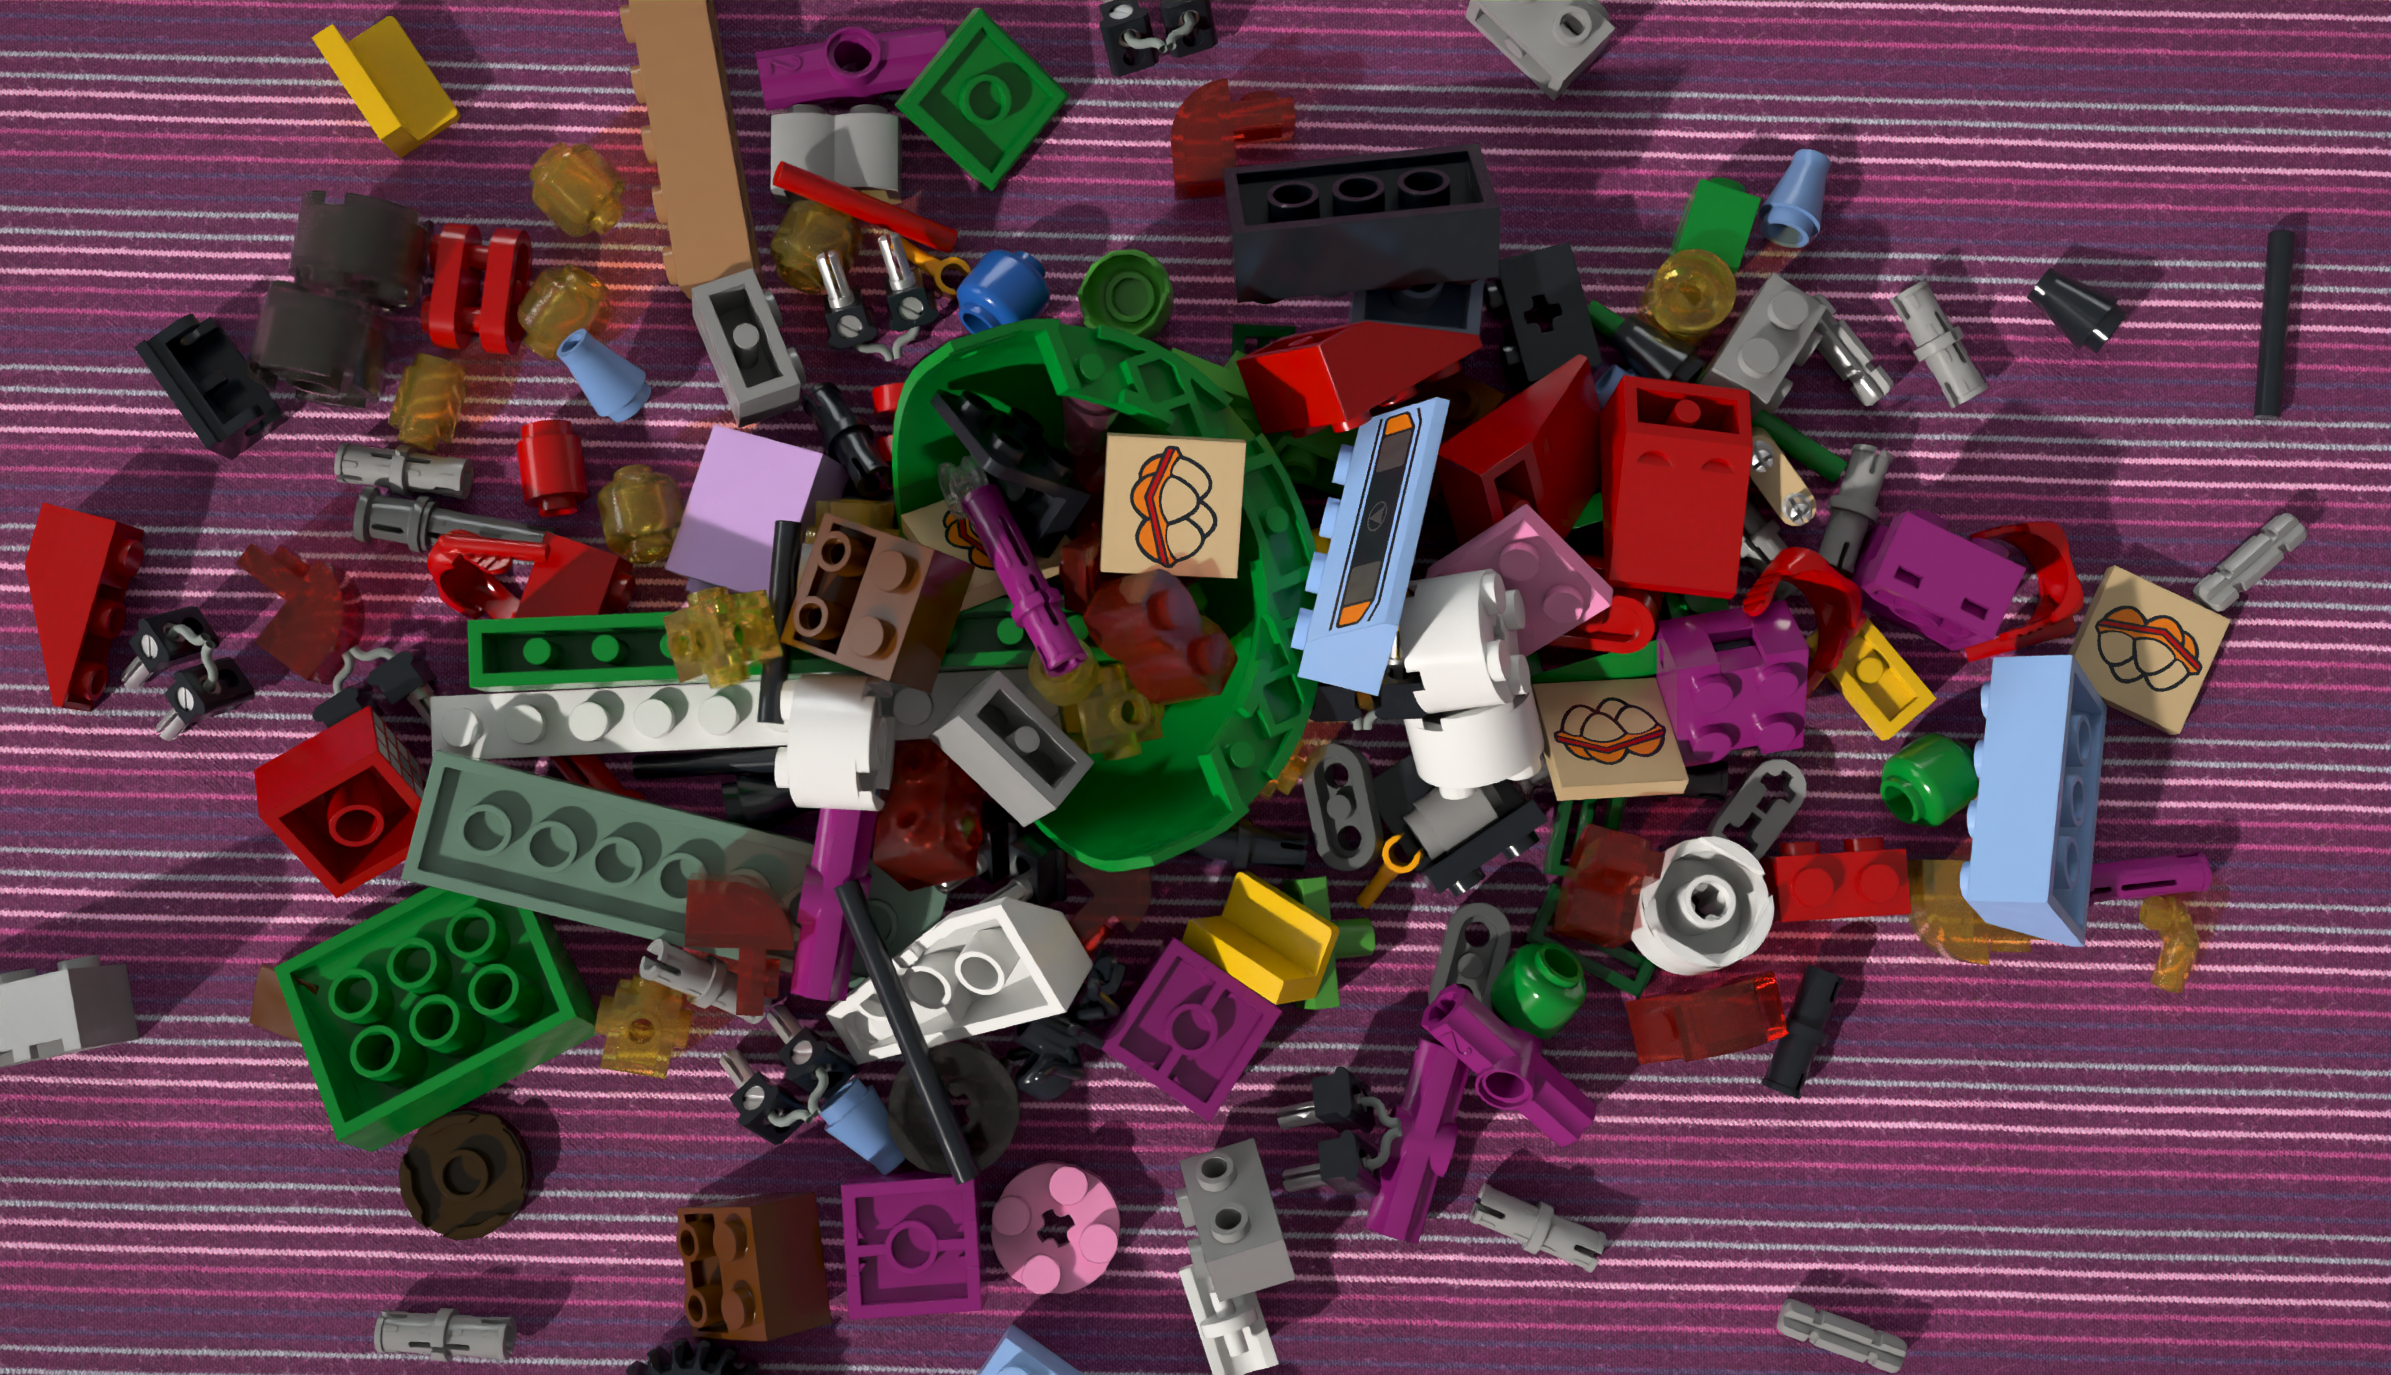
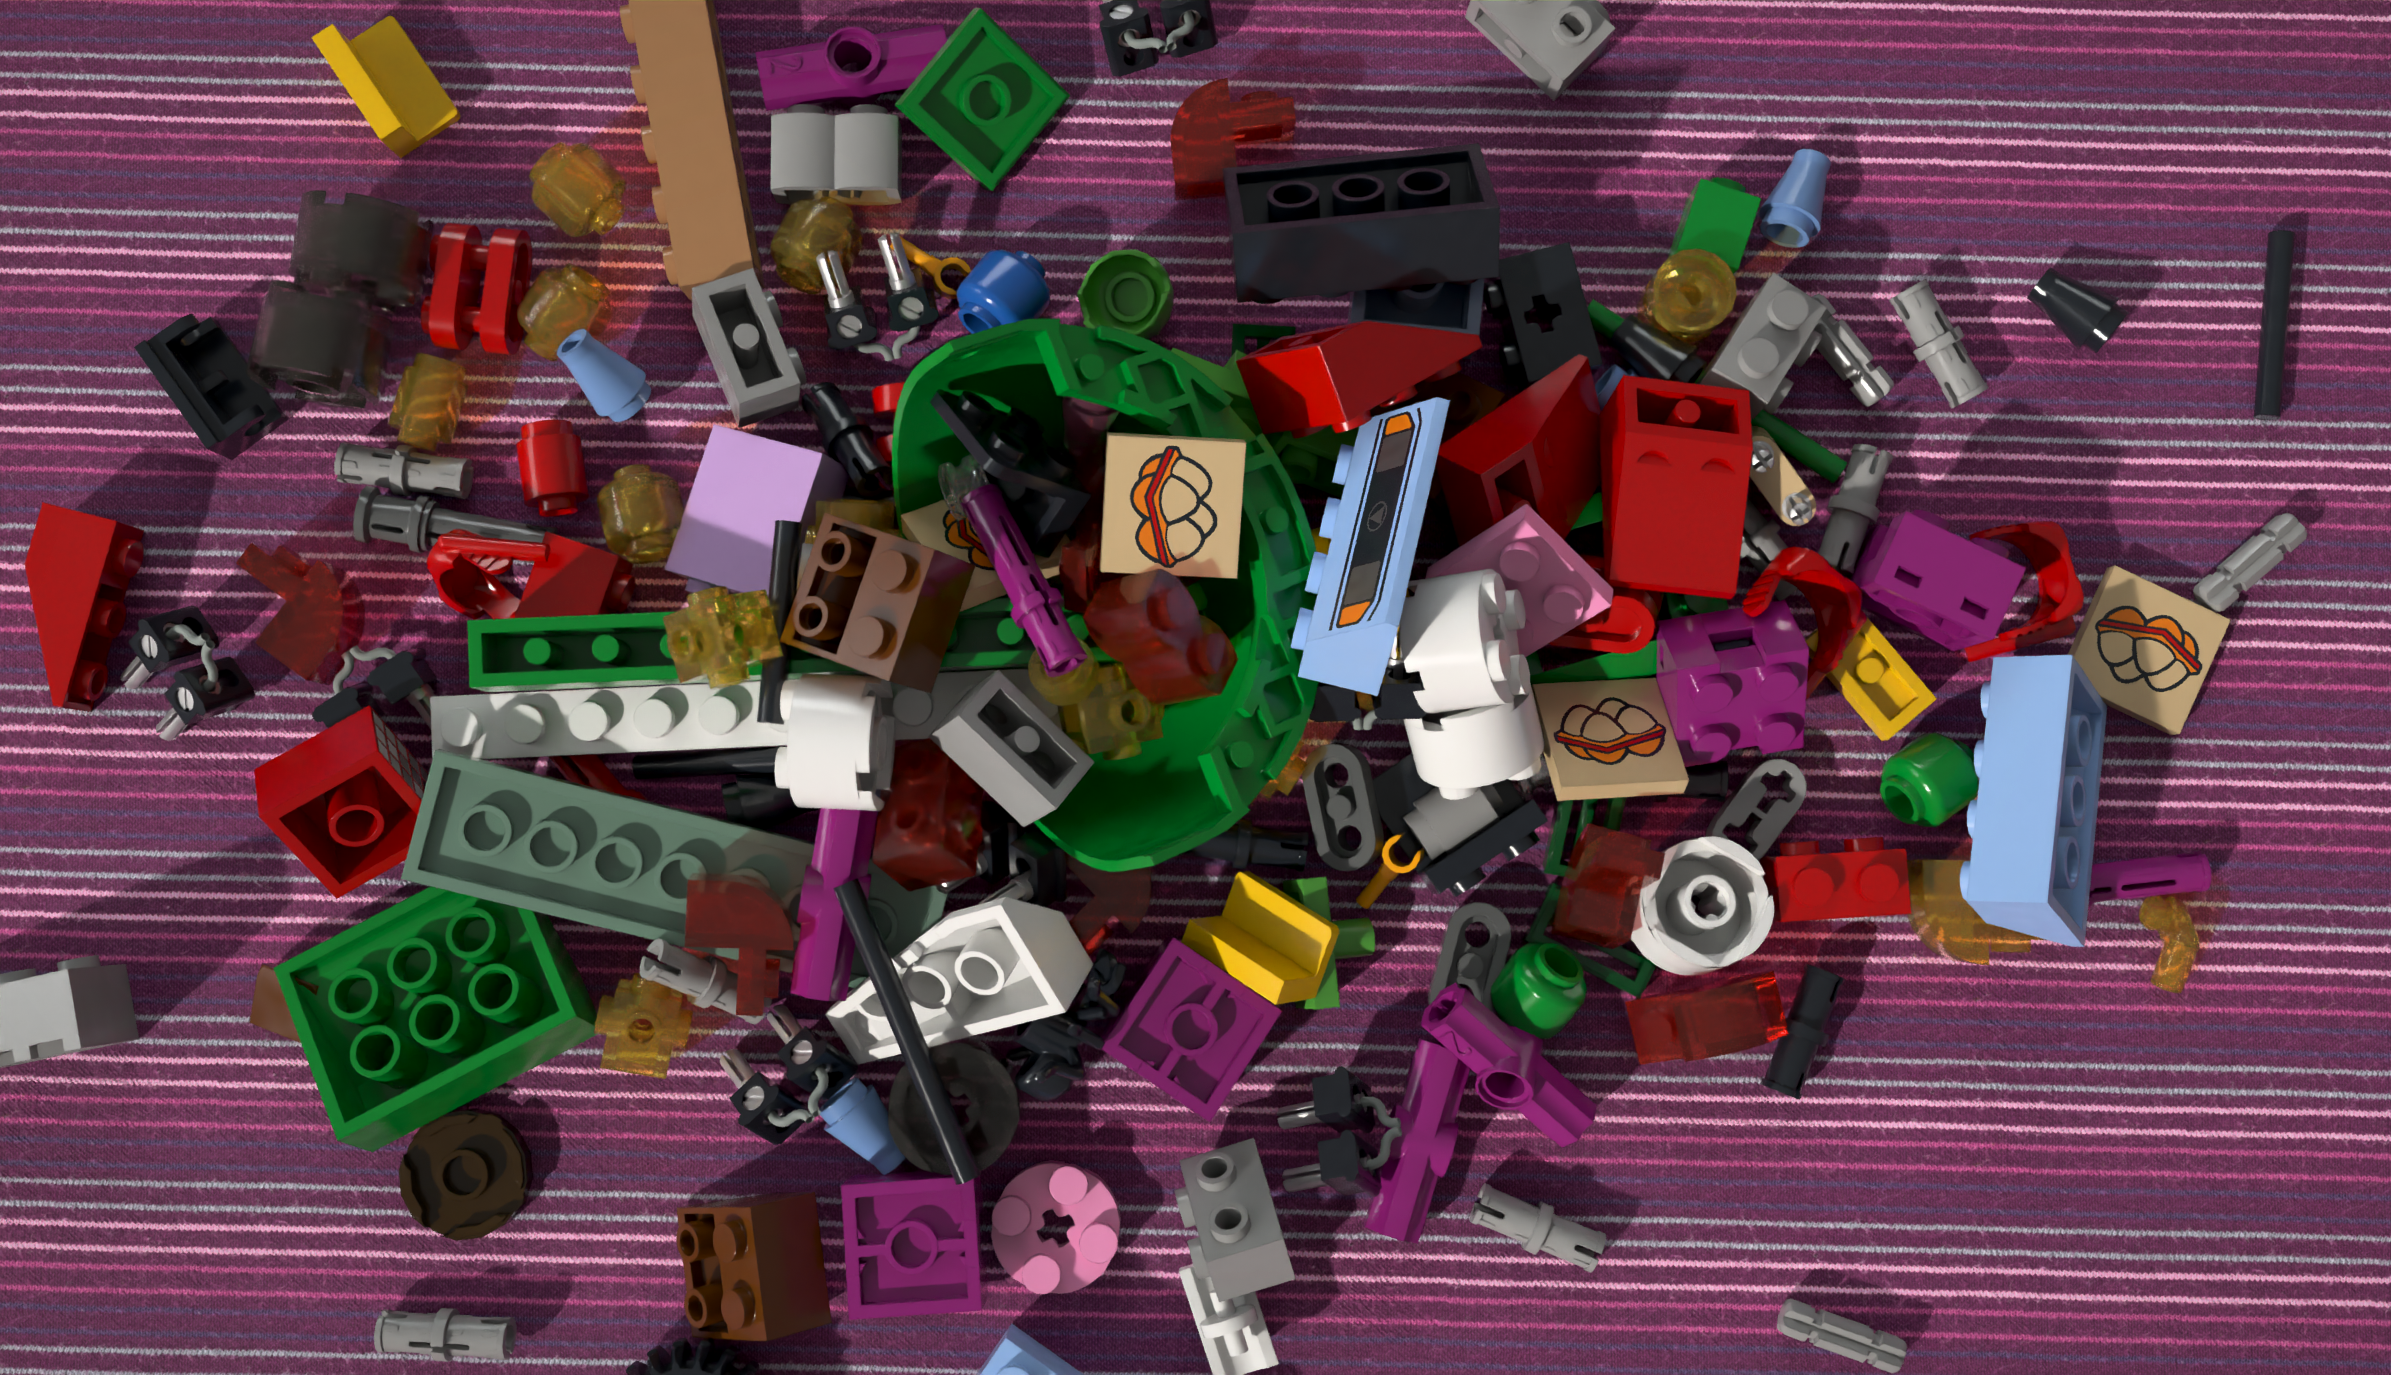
red bar [773,161,958,254] -> none

